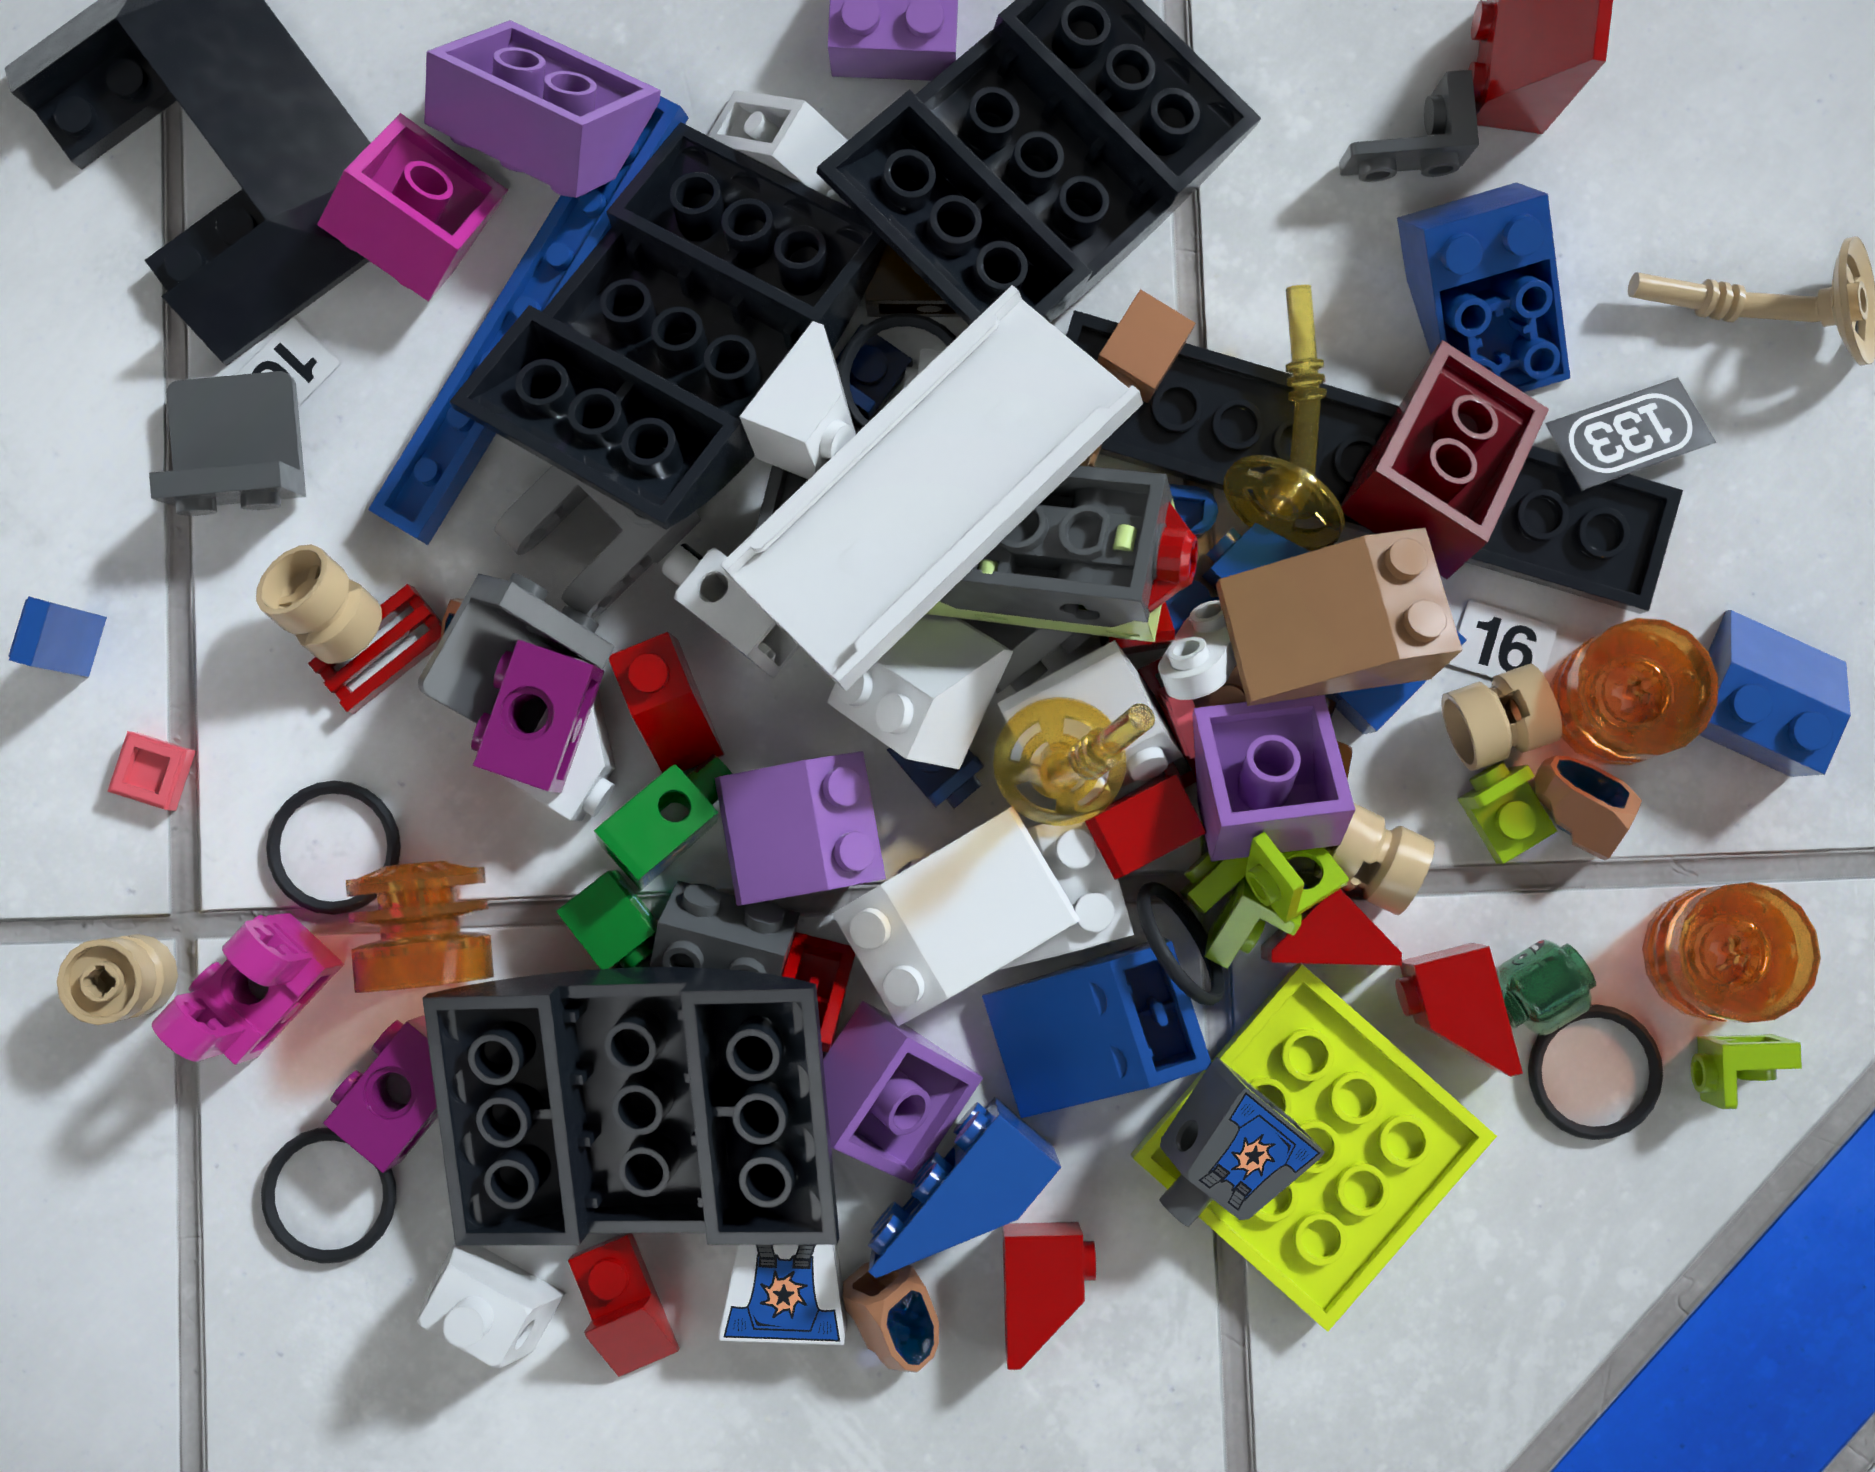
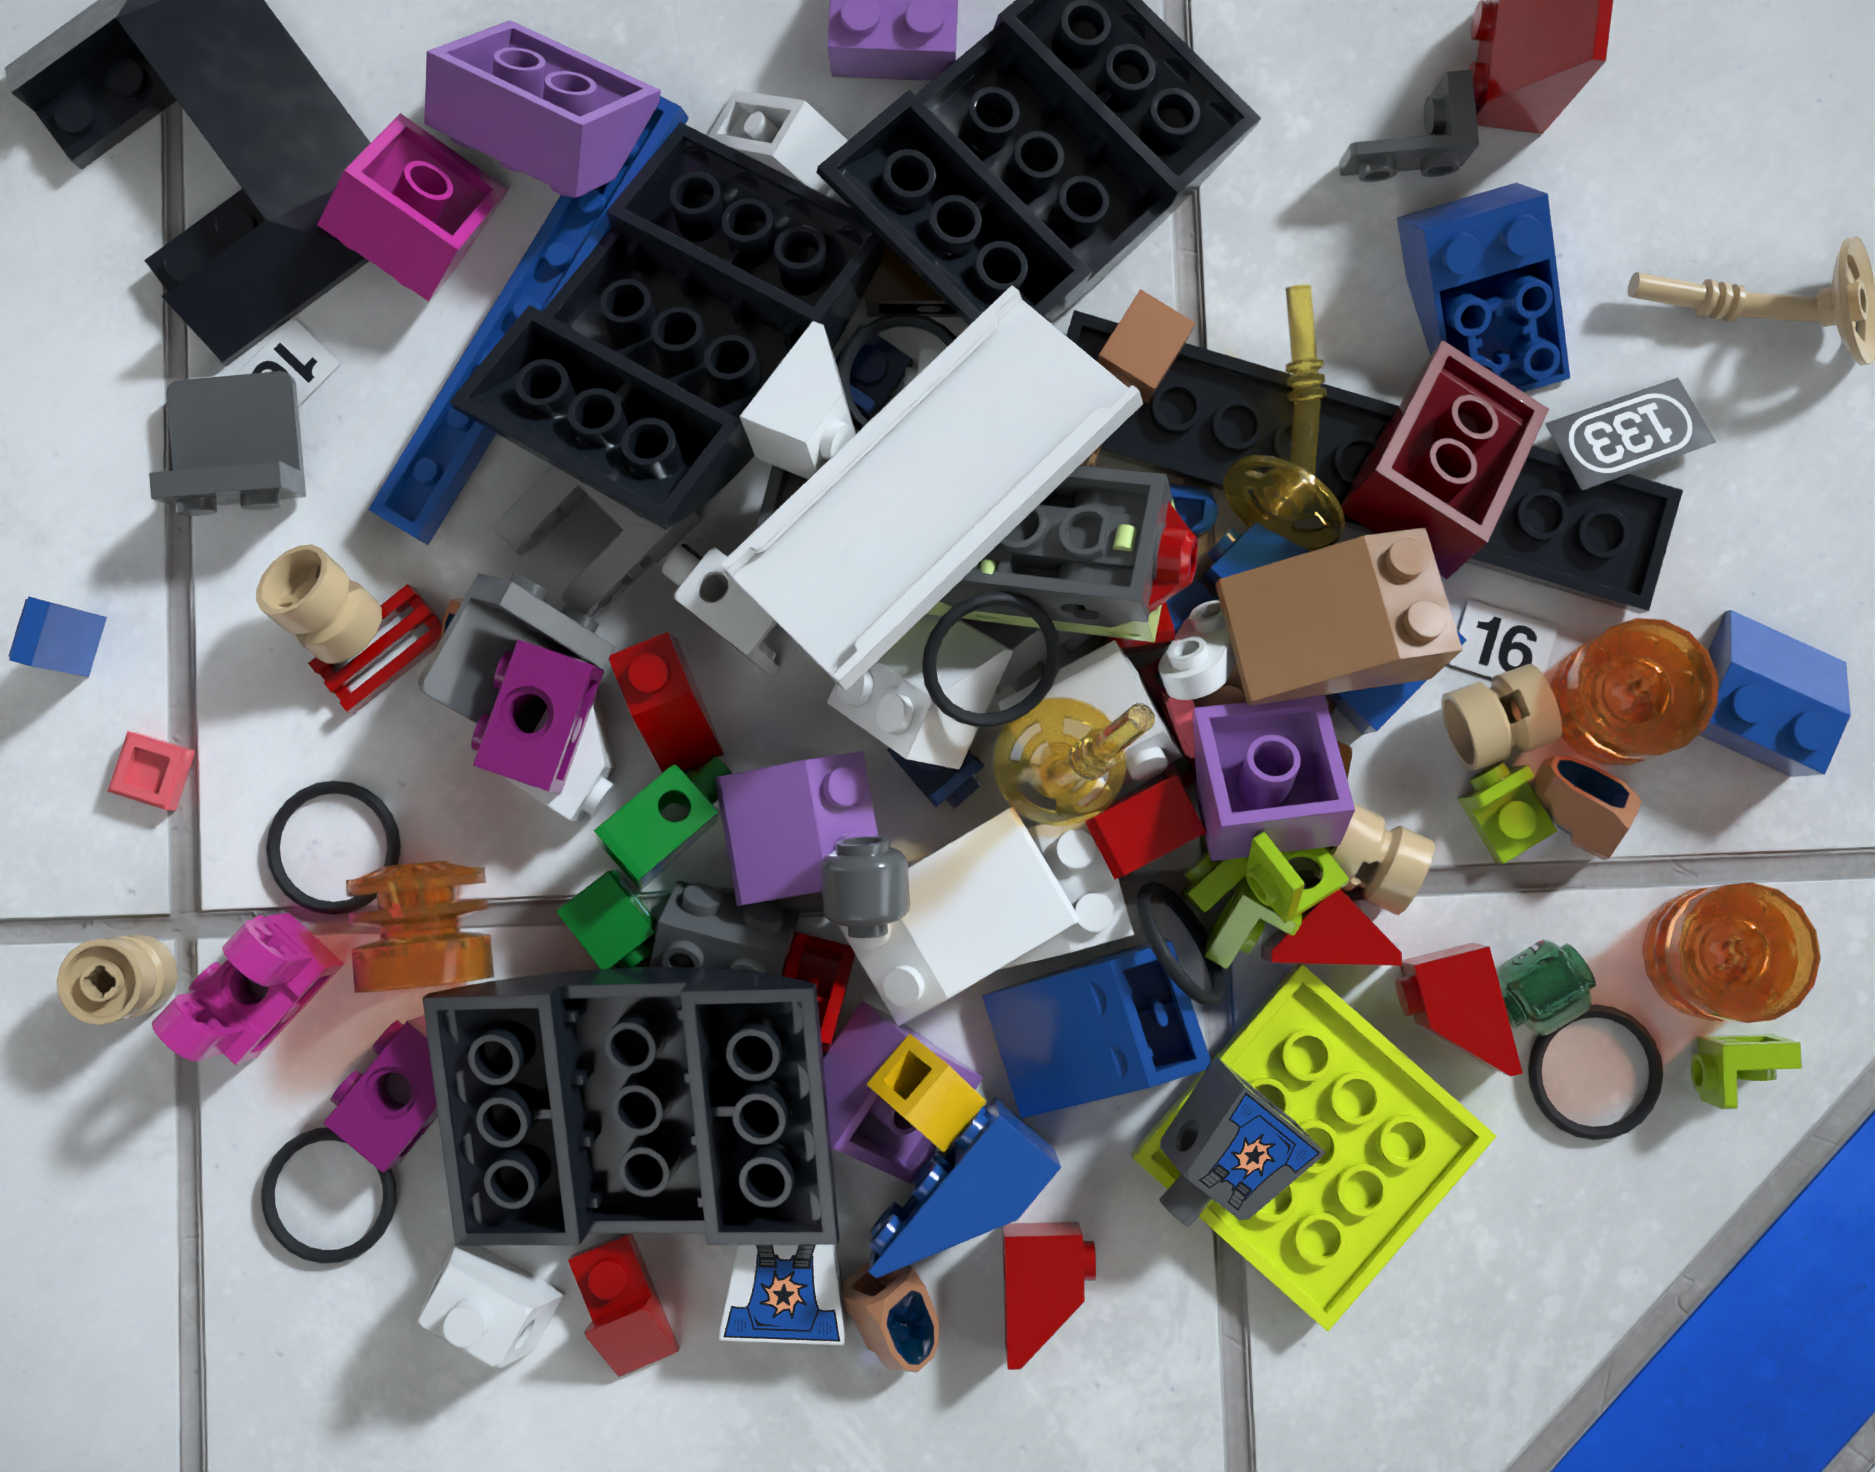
none -> dark grey head [820,836,910,938]
none -> yellow brick [866,1033,987,1153]
none -> black tyre [922,592,1061,727]

